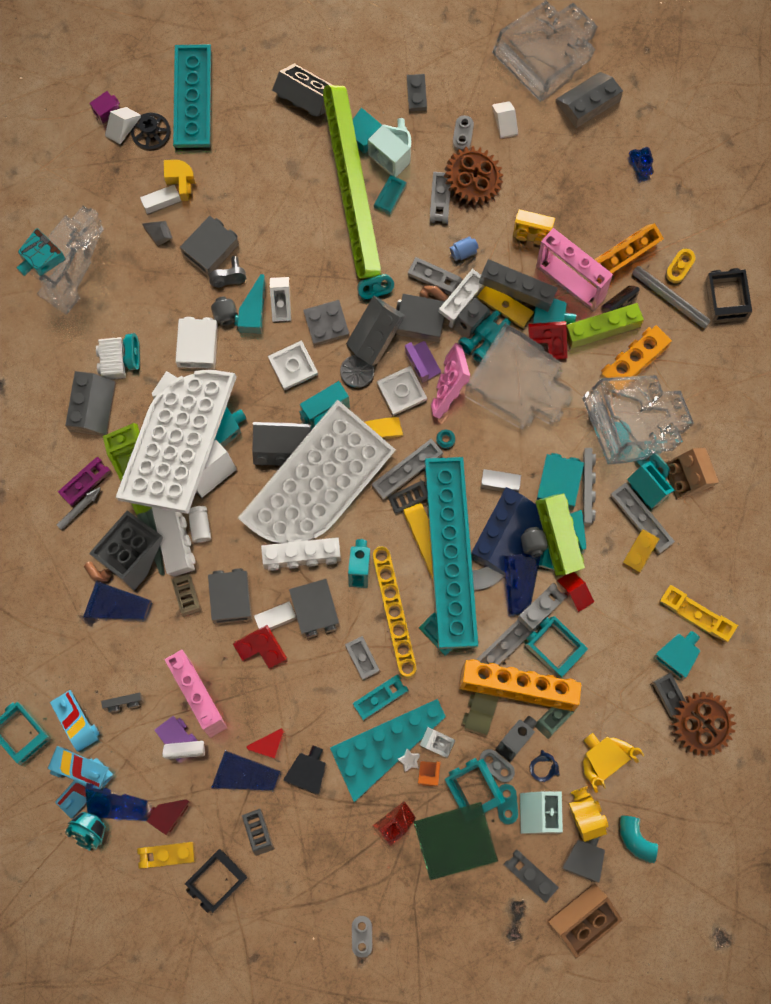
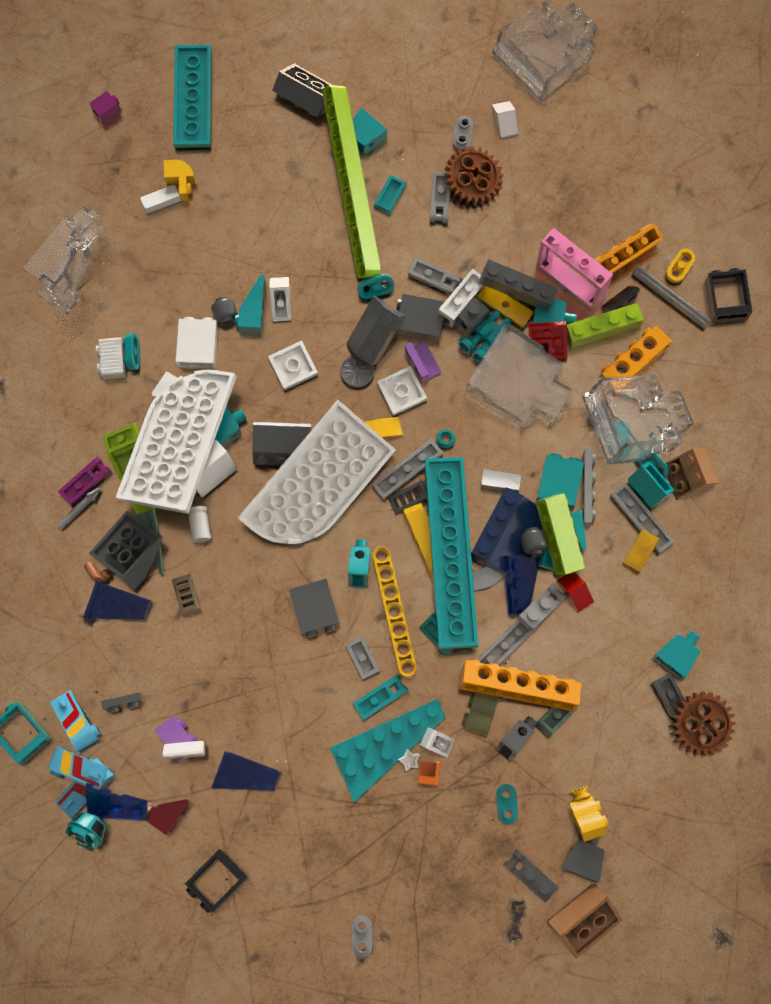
teal torso [16,228,65,276] -> none
dark grey slope [65,371,116,436] -> none
white slope [105,107,141,144] -> none
black wheel [131,112,170,150] -> none
yellow plate [137,842,195,869] -> none
flat silver piece [142,221,172,246] -> none
white brick [152,507,195,577] -> none
bright pink window [164,650,227,738] -> none
dark grey brick [180,216,239,276] -> none
dark grey brick [208,568,252,624] -> none
flat silver piece [209,256,246,288] -> none
red plate [233,625,287,668] -> none
dark grey slope [242,809,274,856] -> none
red slope [246,728,285,760] -> none
white slope [254,601,297,630] -> none
white brick [261,538,341,571] -> none
black torso [283,745,327,796] -> none
teal window [299,381,350,430] -> none
flat silver plate [303,300,350,346] -> none
light aqua piece [368,118,411,177] -> none
clear red slope [373,802,416,846] -> none
dark grey plate [407,74,427,111] -> none
clear green piece [414,802,498,880] -> none
nougat arm [419,285,448,301] -> none
bright pink plate [431,343,470,419] -> none
teal window [445,758,506,822] -> none
medium blue brick [450,237,479,261] -> none
light grey plate [479,749,515,783] -> none
yellow slope [513,209,555,245] -> none
light aqua slope [520,792,563,834] -> none
teal window [525,616,588,678] -> none
dark blue piece [530,750,560,782] -> none
dark grey slope [555,72,623,128] -> none
yellow torso [583,733,644,793] -> none
teal cylinder [620,815,658,863] -> none
clear blue plate [629,147,654,177] -> none
yellow slope [660,585,738,642] -> none

